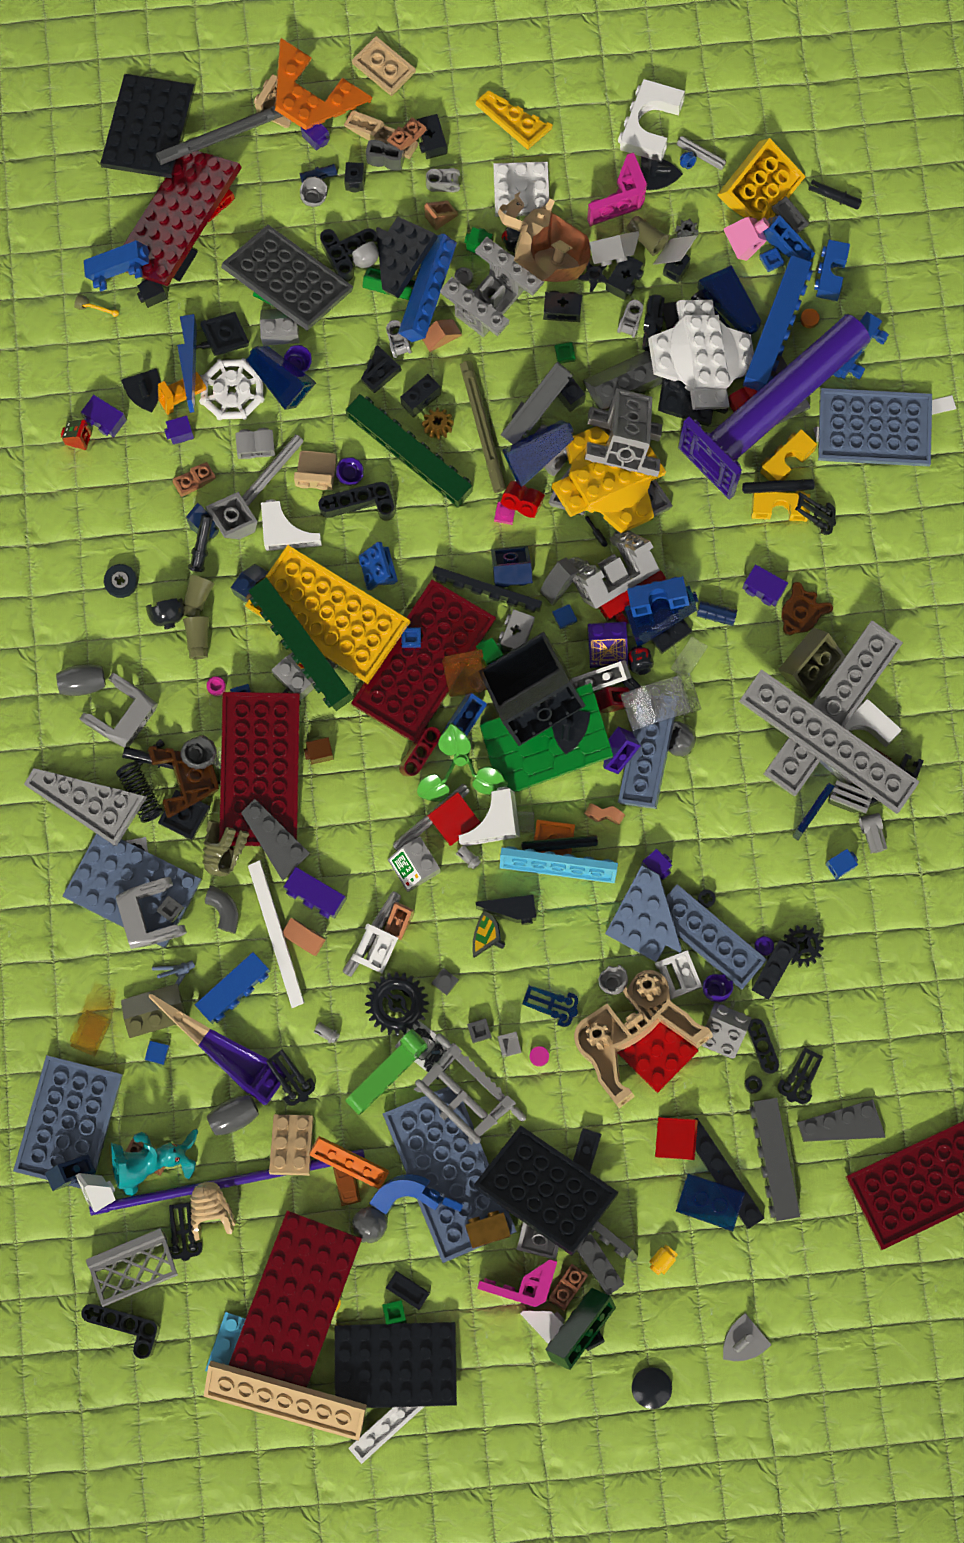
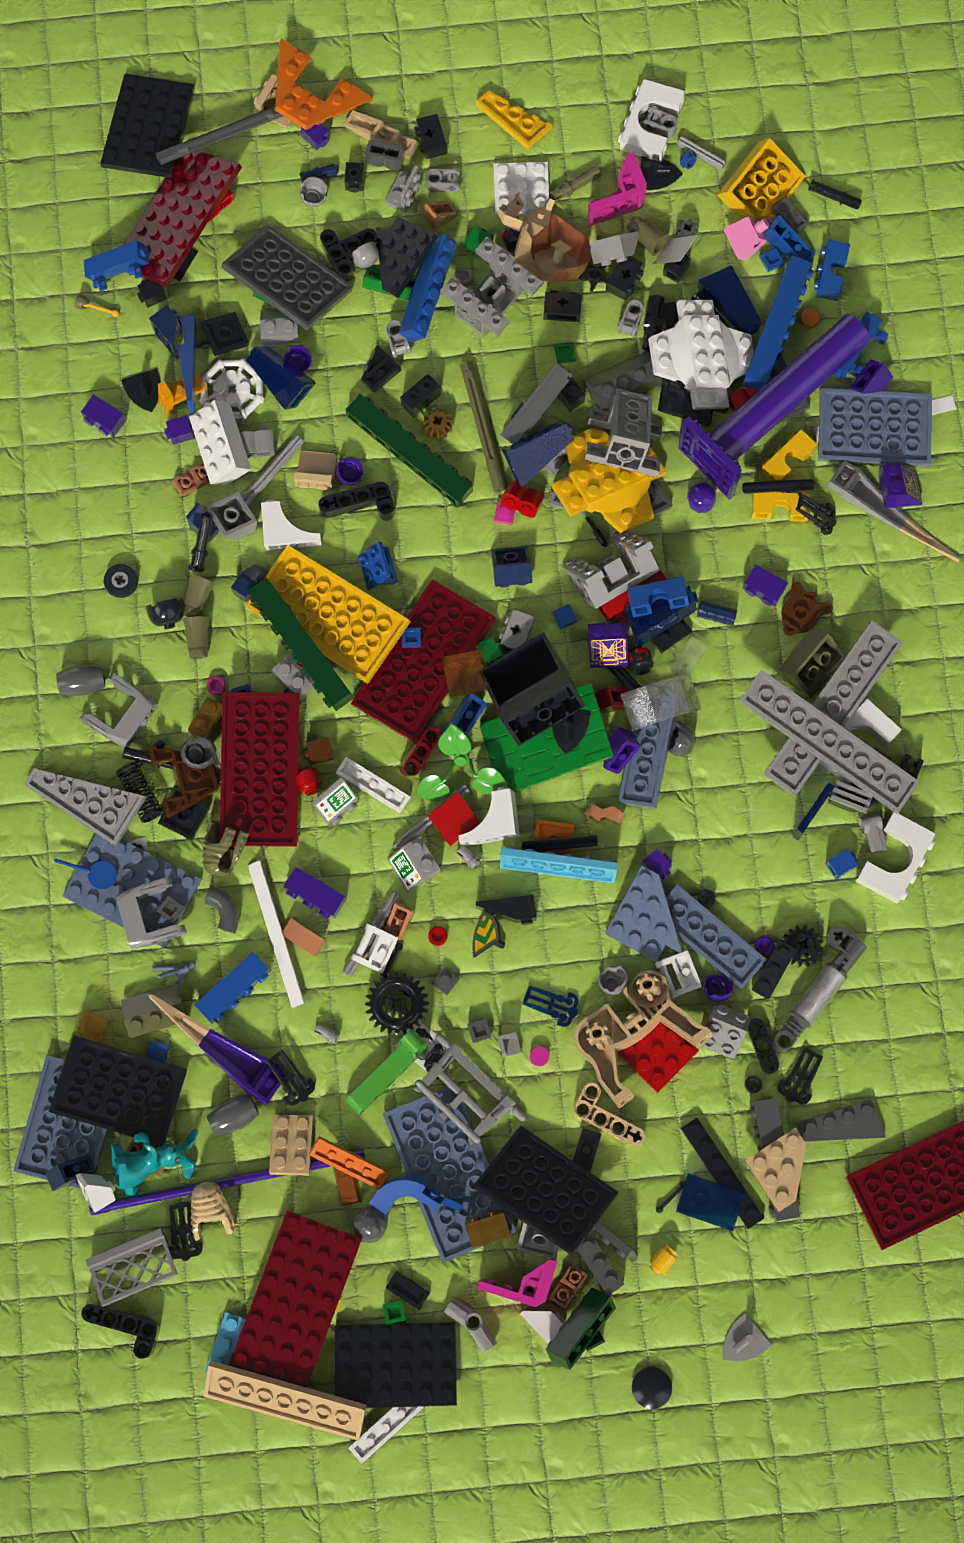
red slope [61,420,92,450] -> none
dark grey wing [241,799,310,881] -> none
tan plate [352,36,416,97] -> none
nougat slope [387,118,427,150] -> none
nougat slope [422,319,462,352] -> none
black plate [432,566,542,613] -> none
dark grey slope [540,558,579,606] -> none
white brick [572,660,631,691] -> none
red tile [655,1117,698,1160] -> none
none -> black plate [49,1035,187,1146]
none -> blue piece [54,859,117,889]
none -> dark blue slope [149,305,183,359]
none -> pearl gold brick [188,696,222,739]
none -> white brick [189,400,251,486]
none -> red head [296,766,322,796]
none -> slope [312,777,359,827]
none -> white plate [336,757,411,814]
none -> black hinge [380,943,403,979]
none -> light grey bracket [385,165,422,213]
none -> red tile [428,926,448,947]
none -> light grey piece [444,1297,497,1353]
none -> olive pin [549,166,601,203]
none -> tan beam [574,1082,645,1147]
none -> light grey piece [641,107,677,138]
none -> black hinge [656,1181,687,1213]
none -> dark purple hair [687,483,716,513]
none -> tan plate [745,1128,806,1212]
none -> piece [773,926,867,1052]
none -> light grey plate [827,461,960,562]
none -> dark purple slope [850,359,893,394]
none -> white arch [856,812,935,904]
none -> dark purple slope [878,463,922,508]

